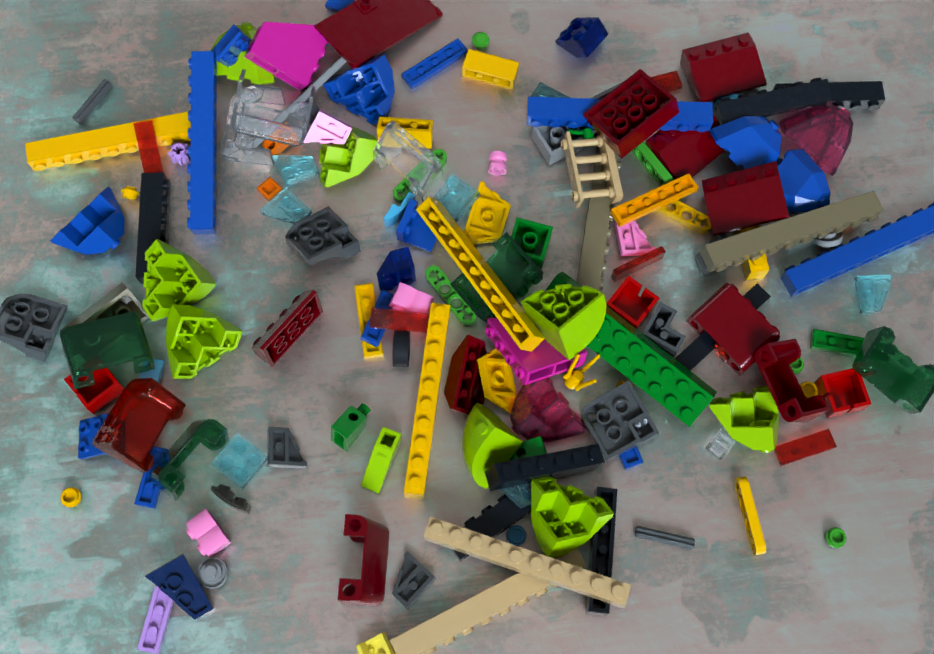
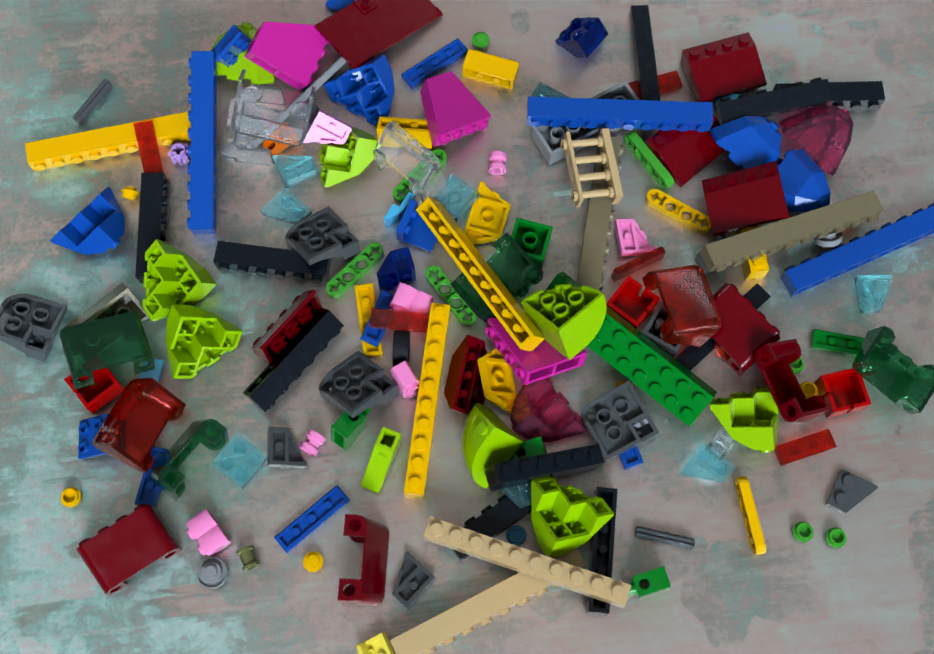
lavender plate [137,585,174,654] -> none
dark blue wing [145,554,213,620] -> none
clear smoke slope [211,484,251,514] -> none
orange tile [256,177,283,203] -> none
yellow plant [563,354,600,391] -> none
green hand [568,128,594,139] -> none
dark red slope [583,69,679,158] -> none
light orange plate [610,173,699,227] -> none
none -> dark red windscreen [76,503,182,596]
none -> black brick [213,241,331,284]
none -> olive bush [236,545,260,571]
none -> black brick [243,307,344,412]
none -> blue tile [274,485,350,554]
none -> bright pink wheel [299,429,326,457]
none -> yellow plate [303,551,324,572]
none -> dark grey slope [319,350,399,418]
none -> bright green beam [326,242,384,299]
none -> bright pink brick [390,361,419,398]
none -> dark pink slope [420,71,491,147]
none -> green torso [628,566,671,598]
none -> black tile [630,5,661,101]
none -> clear red windscreen [642,265,722,347]
none -> clear light blue wing [680,442,736,483]
none -> bright green plate [792,522,814,542]
none -> dark grey wing [825,469,878,514]

